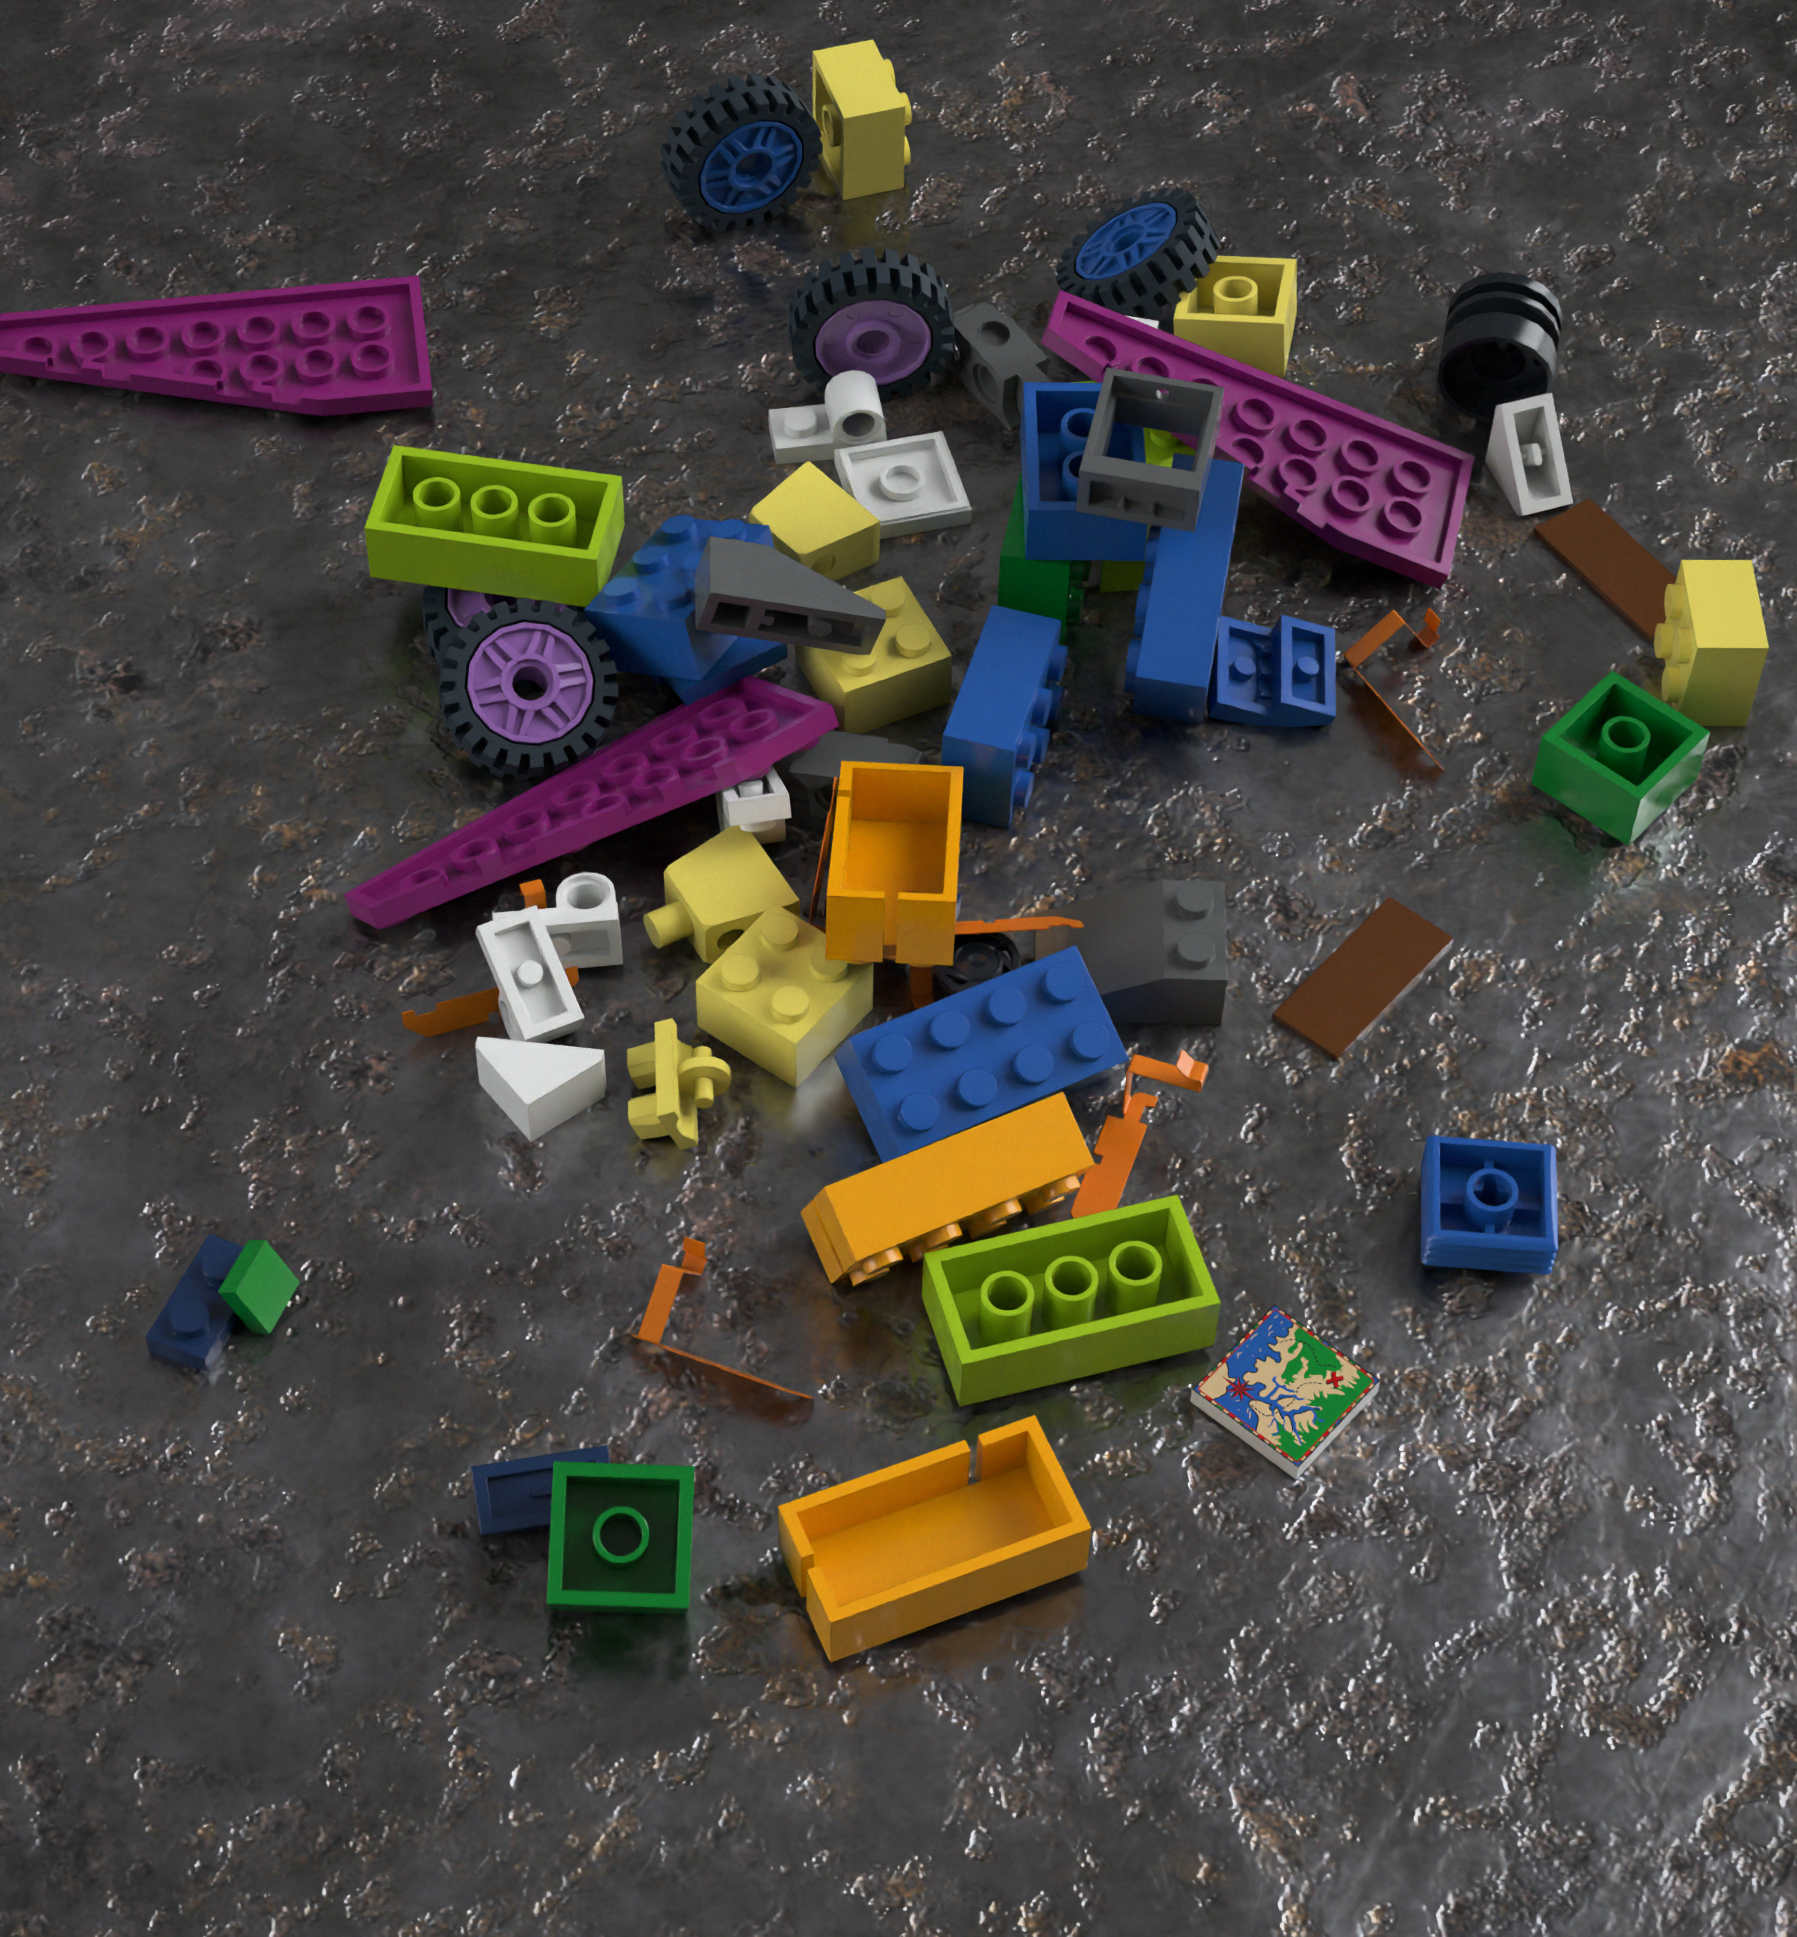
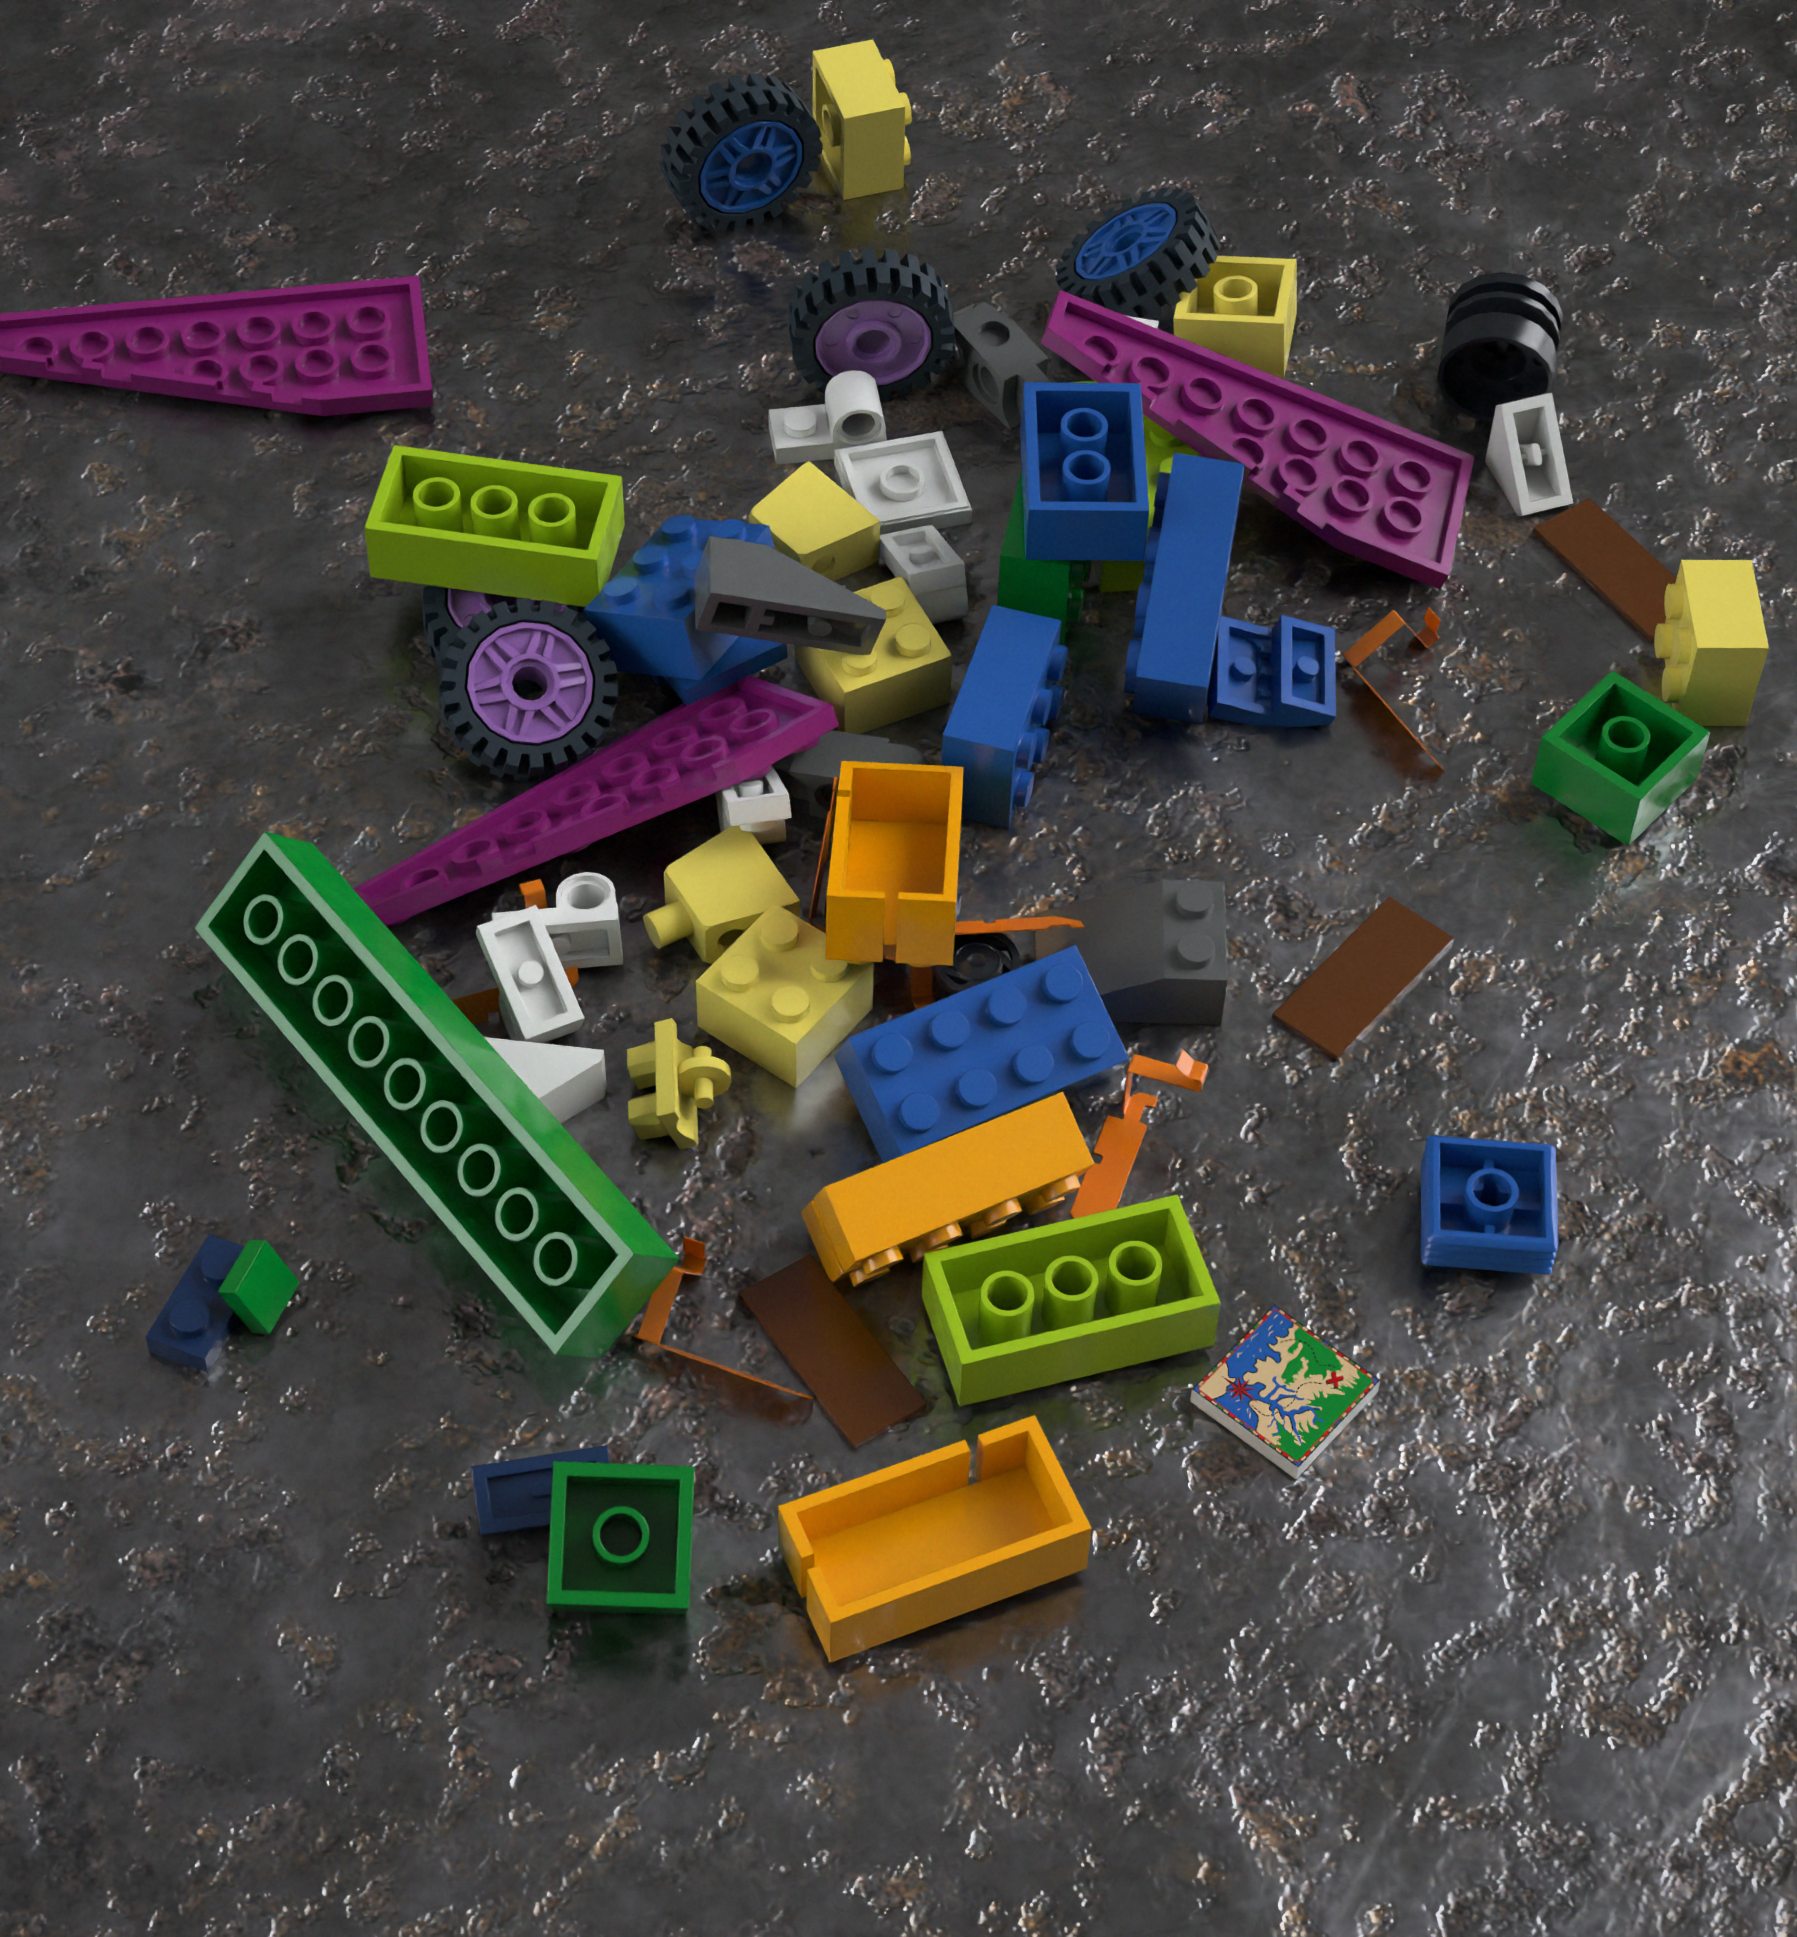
dark grey window [1076,367,1224,532] -> none
none -> green brick [195,831,680,1358]
none -> reddish brown piece [739,1254,927,1449]
none -> white plate [879,525,968,624]

